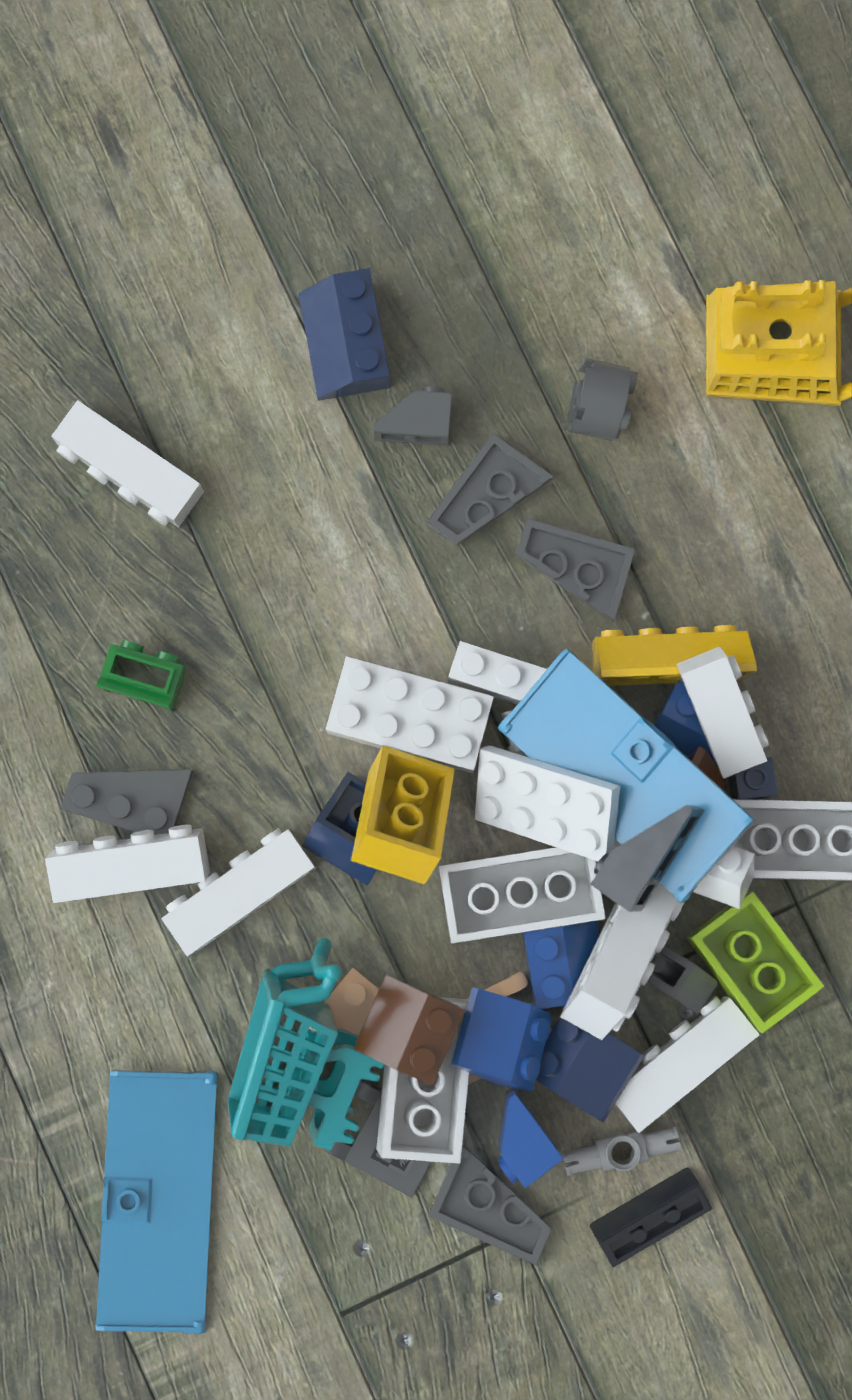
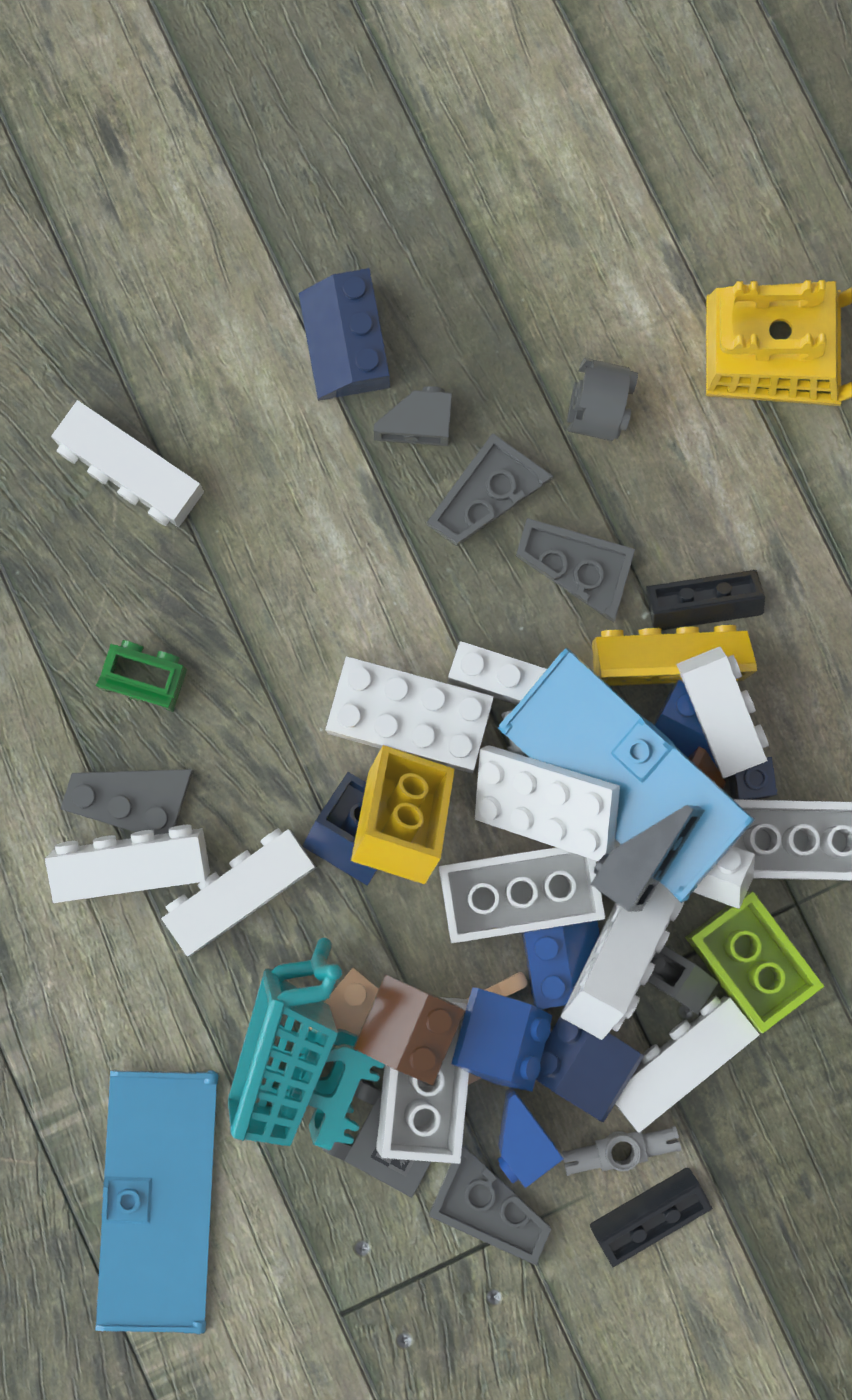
none -> black slope [646,570,765,631]

